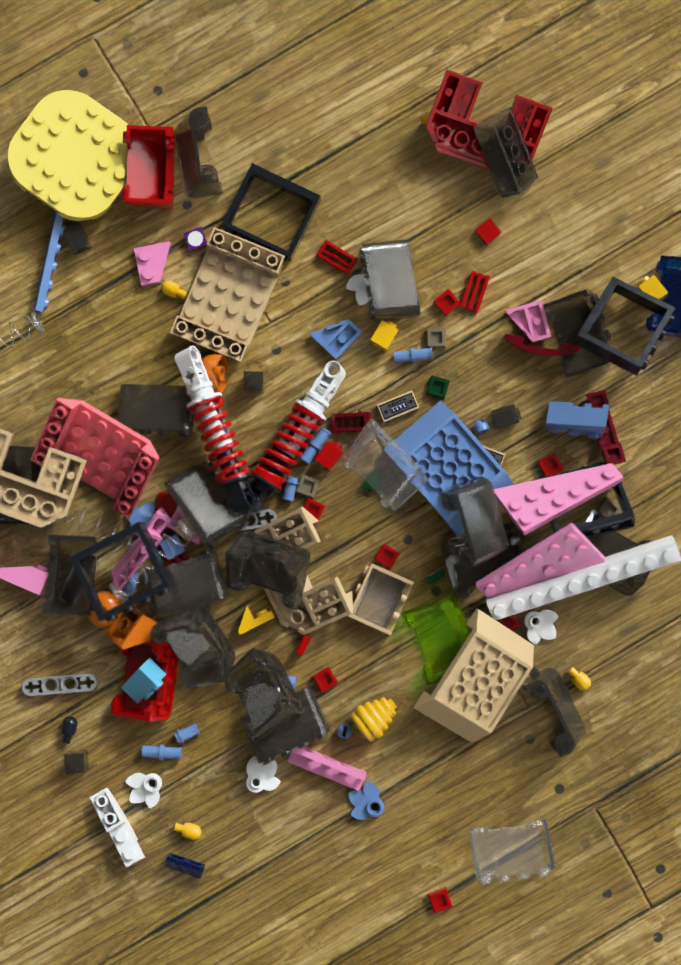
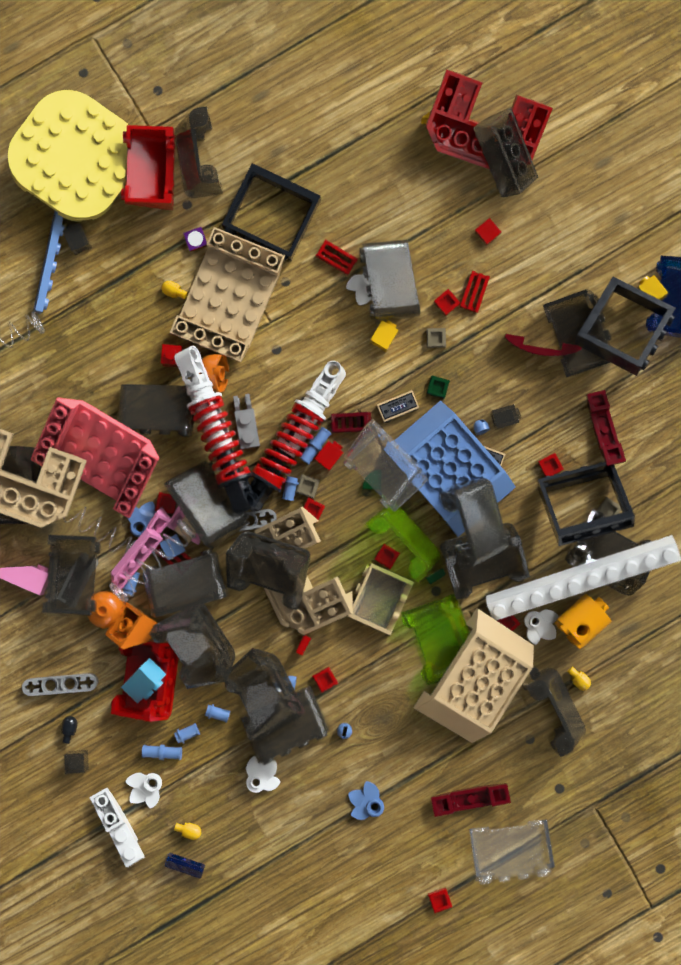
black window [70,522,174,623] -> none
bright pink wing [134,241,171,287] -> none
yellow slope [238,605,275,635] -> none
clear smoke brick [243,371,264,393] -> none
bright pink fence [287,743,366,791] -> none
medium blue wing [310,319,362,360] -> none
yellow piece [351,697,397,742] -> none
medium blue pin [394,347,433,363] -> none
bright pink wing [476,523,606,598] -> none
bright pink wing [492,463,623,535] -> none
bright pink wing [506,300,551,343] -> none
medium blue wedge [545,401,609,439] -> none
none -> red brick [161,344,184,367]
none -> medium blue pin [205,704,230,723]
none -> light grey hinge [233,394,260,449]
none -> clear neon green windscreen [365,503,440,582]
none -> dark red slope [431,783,511,817]
none -> light orange cylinder [554,593,612,649]

